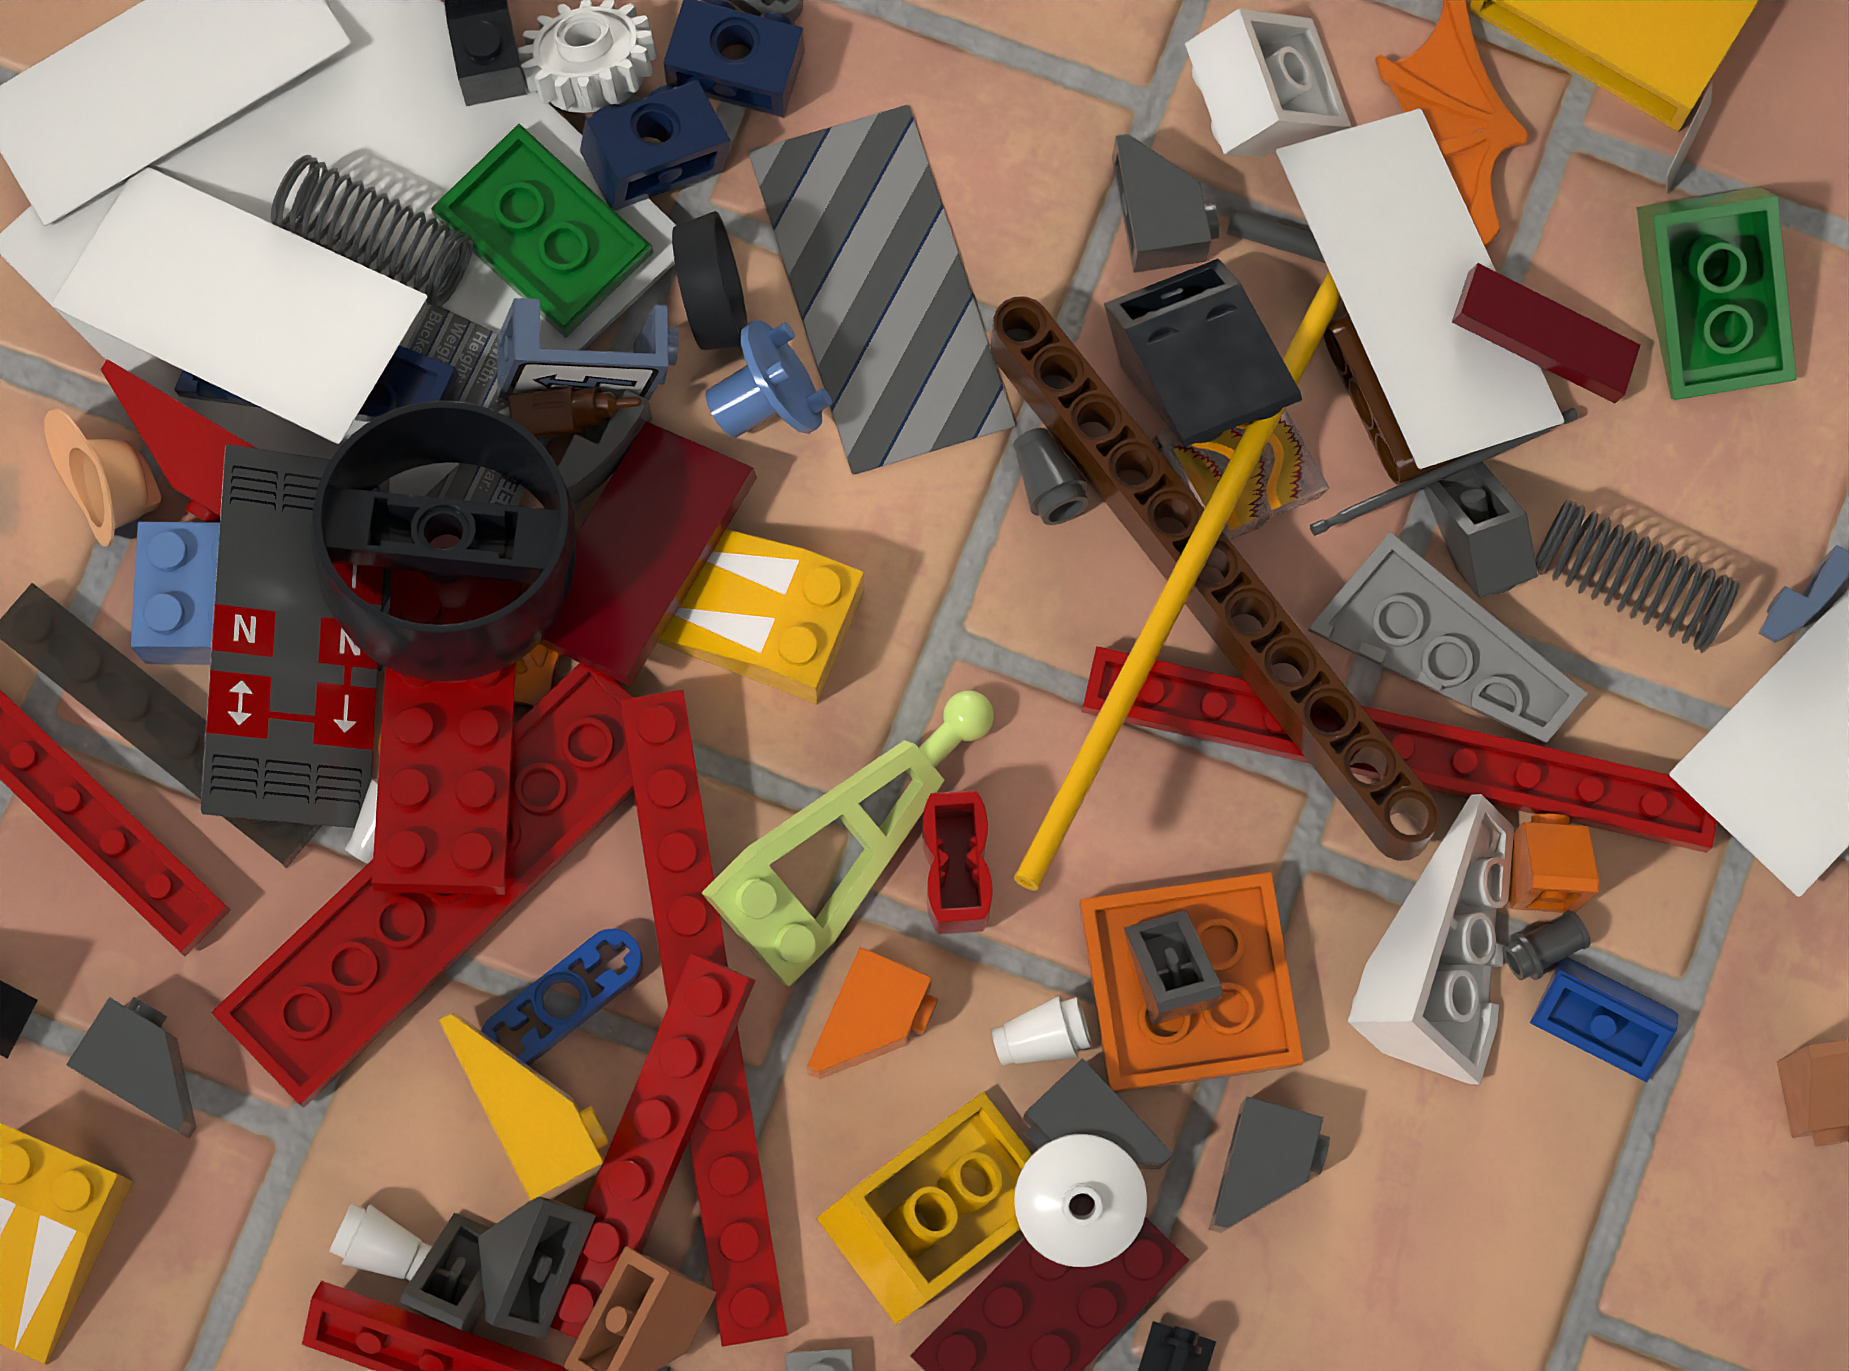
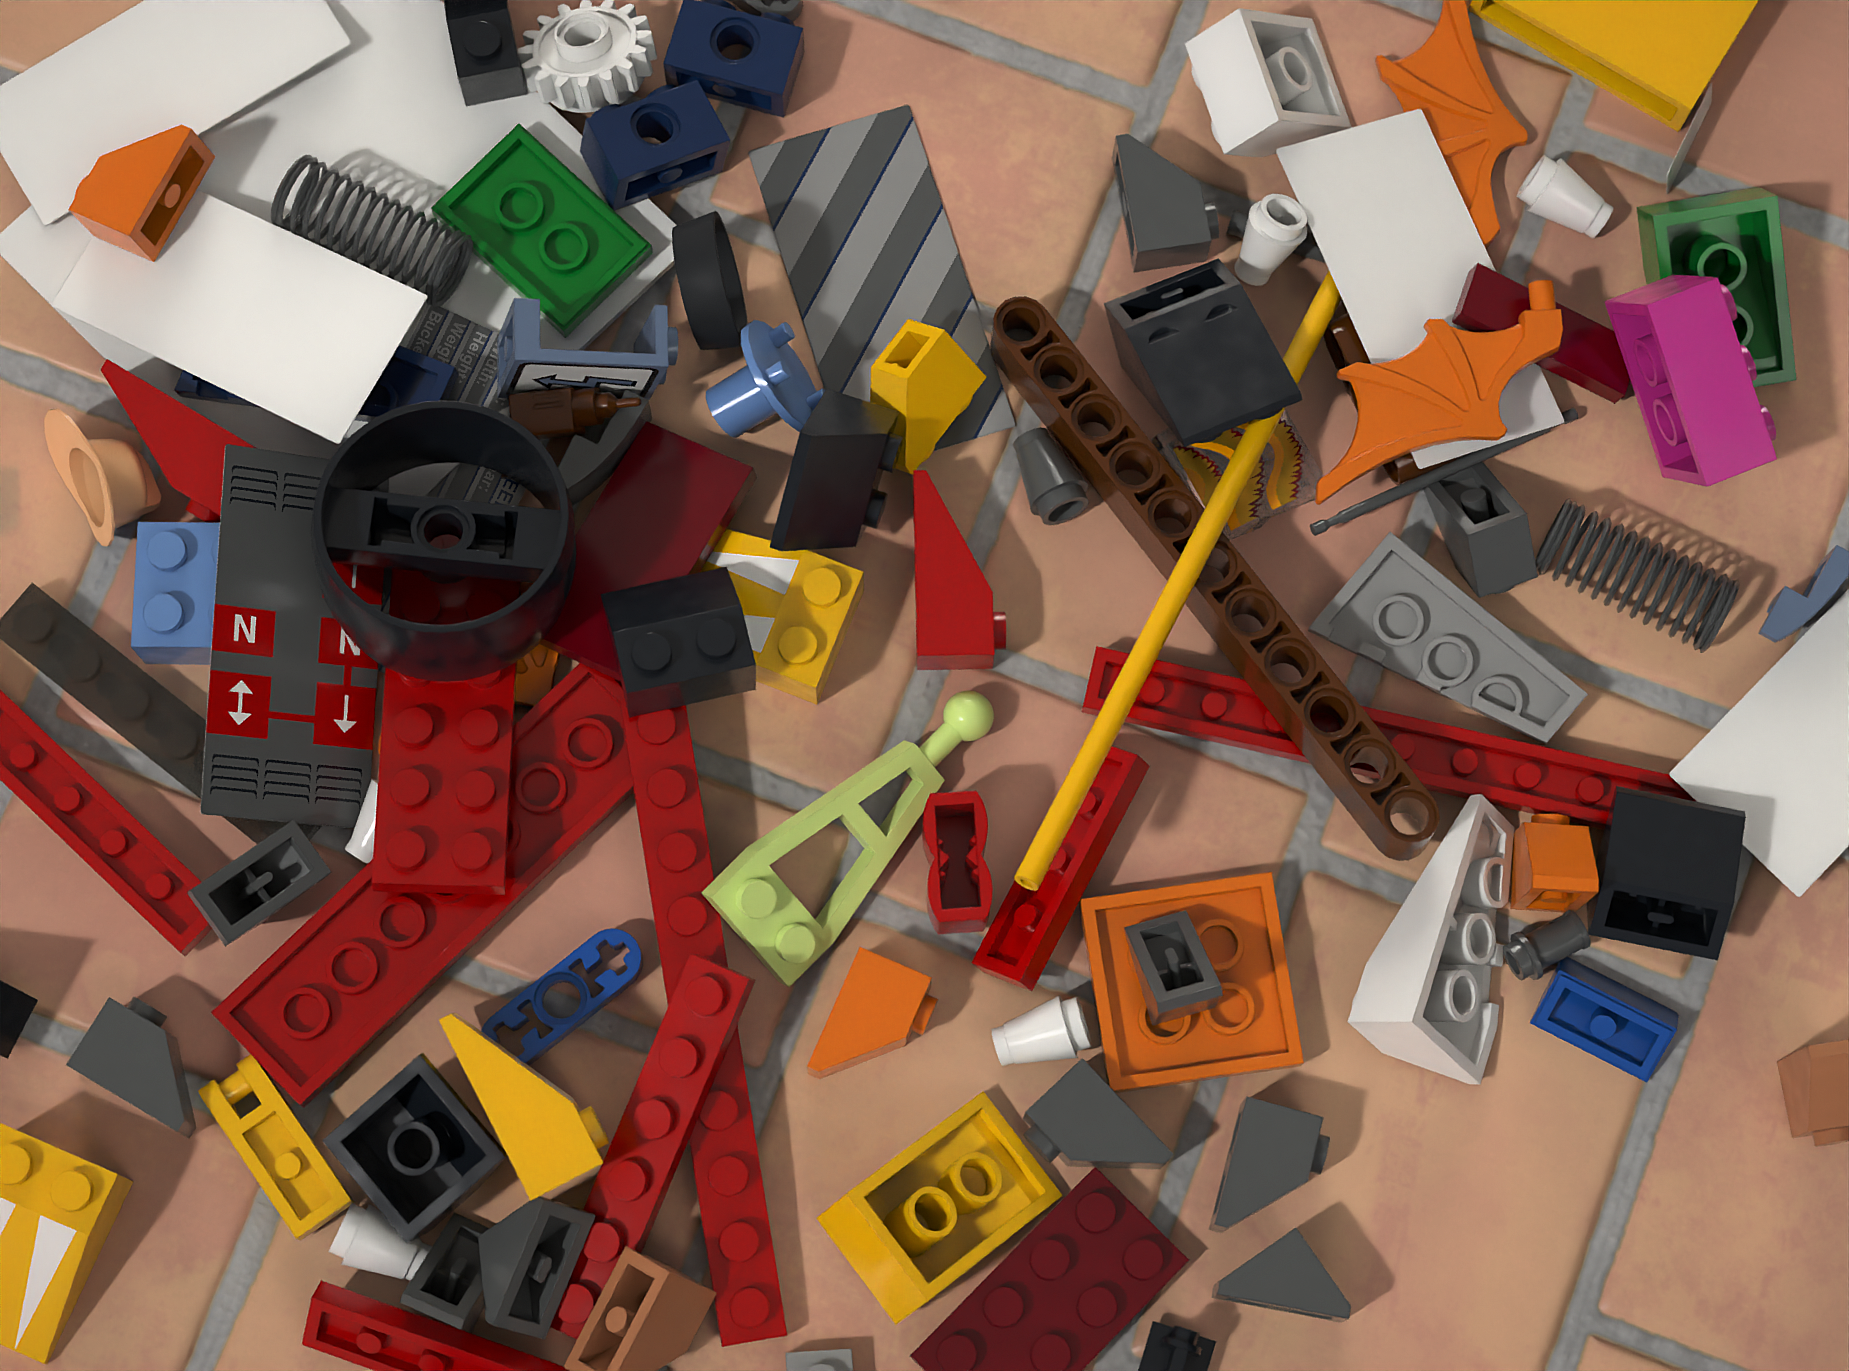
white dish [1014,1134,1147,1267] -> none
none -> orange slope [68,124,215,262]
none -> dark grey slope [187,820,332,947]
none -> yellow plate [198,1054,355,1241]
none -> black slope [322,1053,508,1243]
none -> black slope [601,567,756,718]
none -> black slope [769,389,904,551]
none -> yellow slope [870,319,987,474]
none -> red slope [913,470,1006,670]
none -> red plate [971,746,1150,992]
none -> dark grey slope [1212,1228,1351,1323]
none -> white cone [1234,194,1307,286]
none -> orange animal [1315,280,1563,505]
none -> white cone [1517,155,1614,239]
none -> black slope [1587,786,1746,961]
none -> dark pink brick [1604,275,1777,487]

